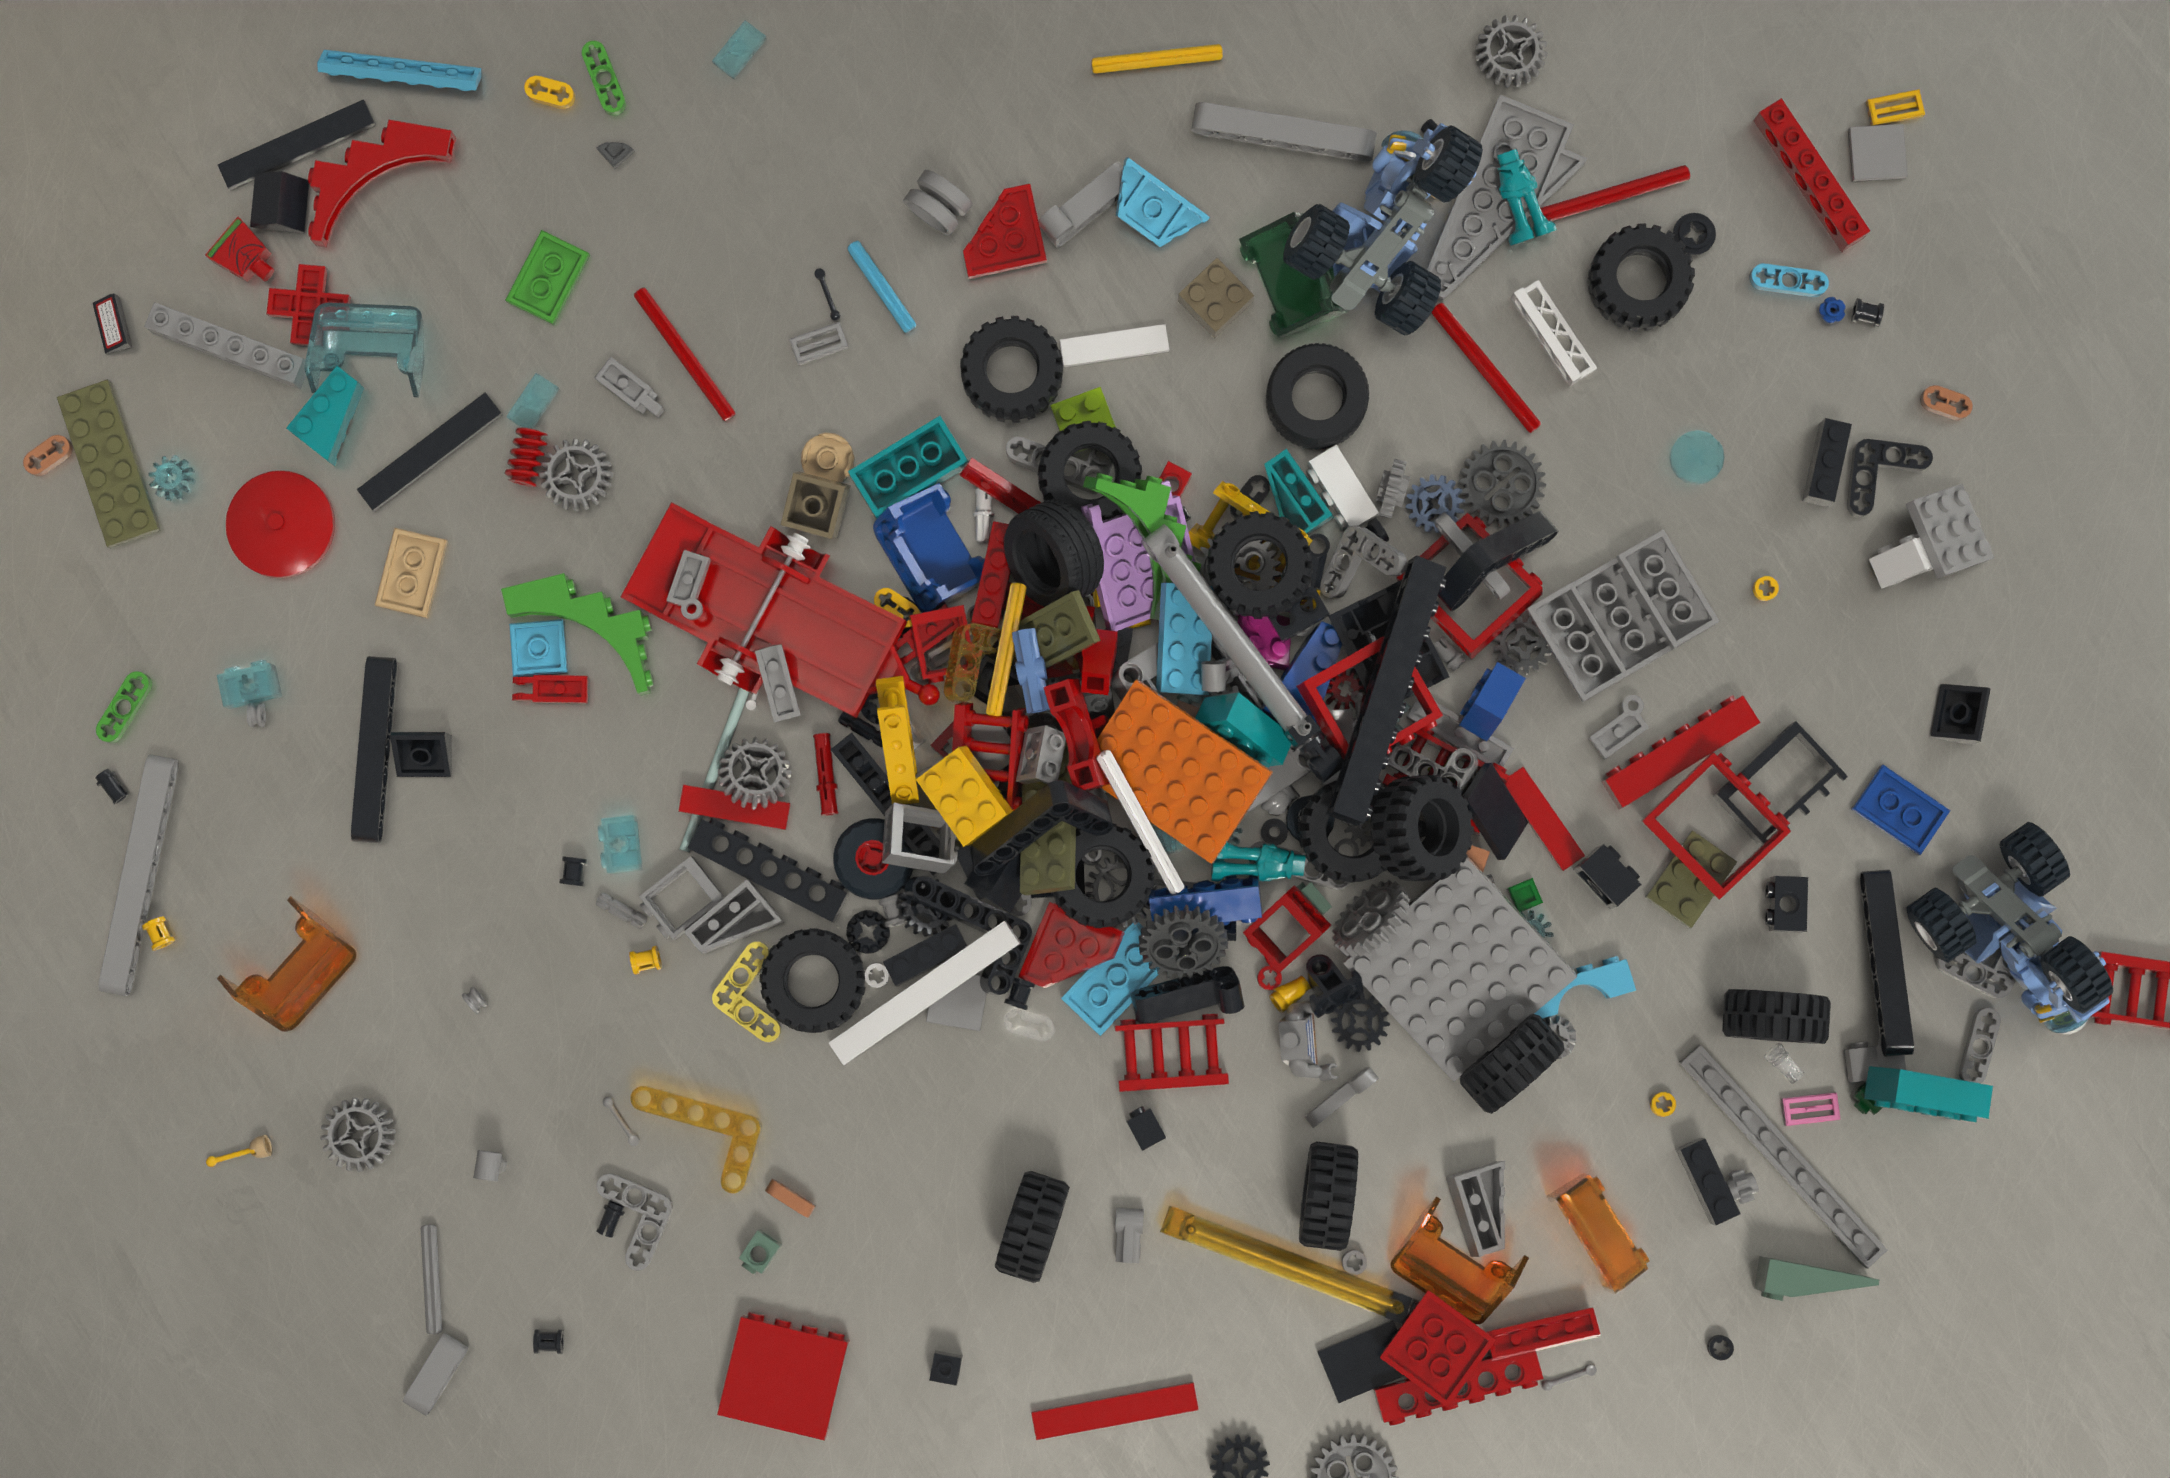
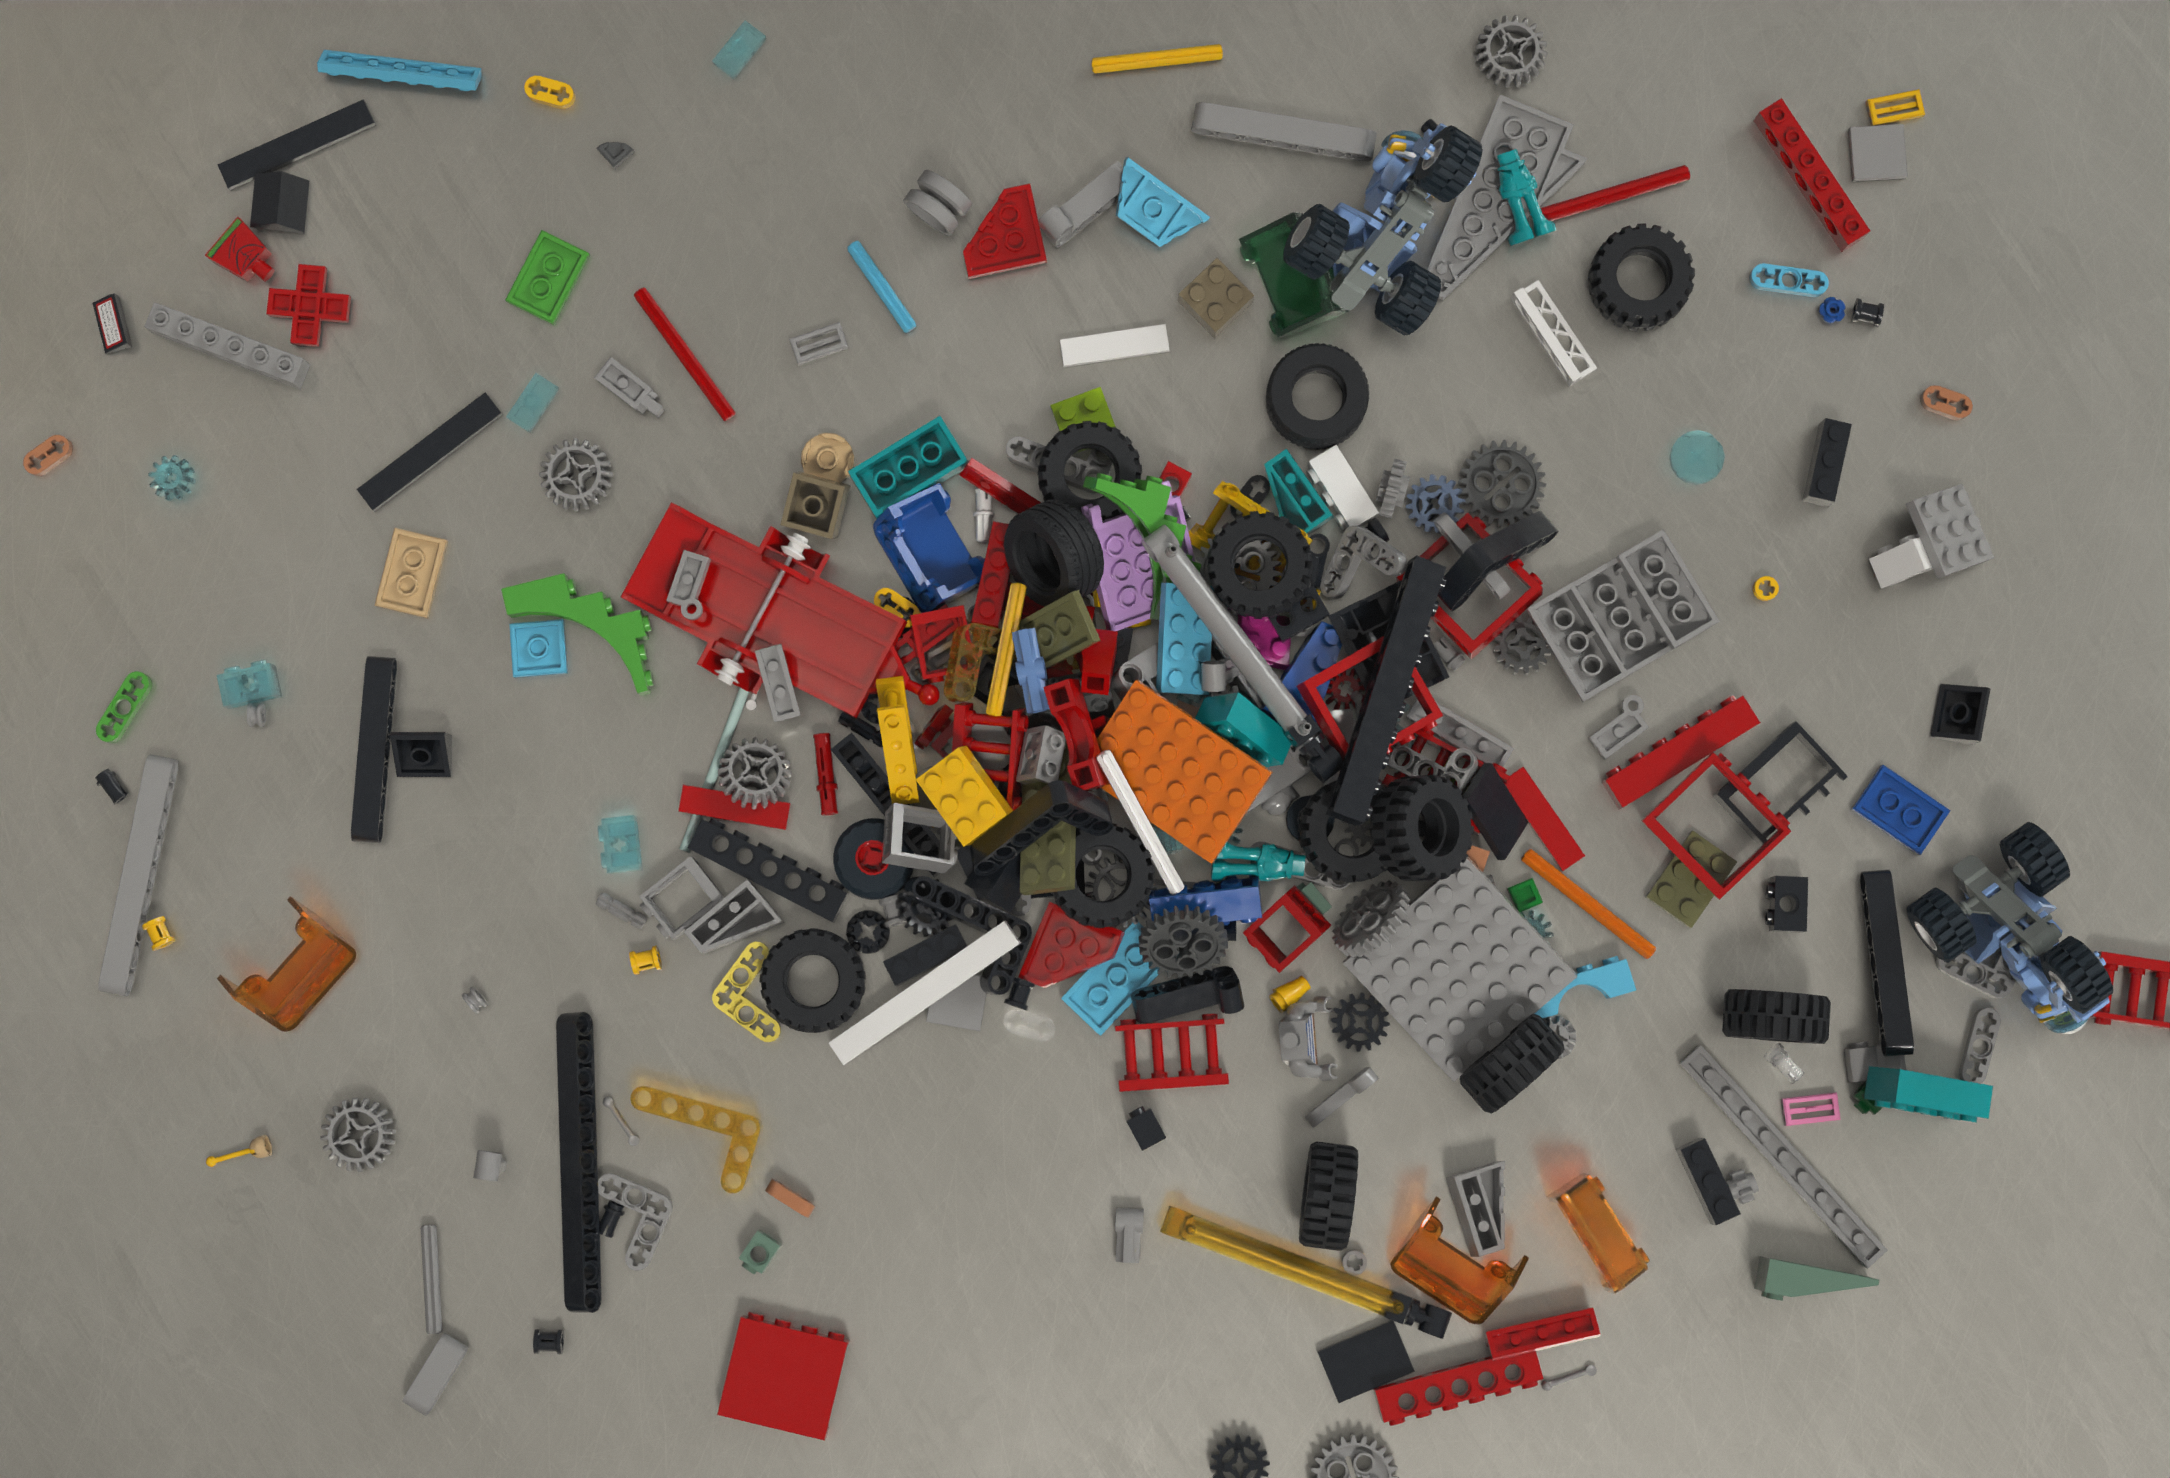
olive plate [57,379,160,548] -> none
red dish [226,471,335,578] -> none
teal wedge [286,366,364,467] -> none
clear light blue windscreen [304,303,424,398] -> none
red arch [308,119,456,248] -> none
red piece [504,427,548,487] -> none
red hinge [512,675,589,704] -> none
black bush [559,856,587,886] -> none
bright green beam [582,41,626,116] -> none
black hinge [814,268,841,321] -> none
white bush [865,963,890,988] -> none
black brick [929,1351,963,1386] -> none
black tyre [960,315,1063,423] -> none
black tyre [995,1171,1070,1283] -> none
red tile [1031,1382,1199,1440] -> none
red bush [1257,966,1282,990] -> none
black plate [1261,818,1288,845] -> none
black pin [1306,954,1364,1018] -> none
red plate [1379,1290,1496,1408] -> none
red axle [1431,302,1541,433] -> none
blue brick [1459,662,1526,741] -> none
black brick [1573,844,1642,909] -> none
yellow bush [1650,1092,1676,1117] -> none
black gear [1673,213,1716,255] -> none
black bush [1707,1335,1734,1361] -> none
black beam [1847,439,1933,517] -> none
none -> black beam [556,1012,602,1313]
none -> red plate [914,704,954,750]
none -> orange axle [1521,849,1656,959]

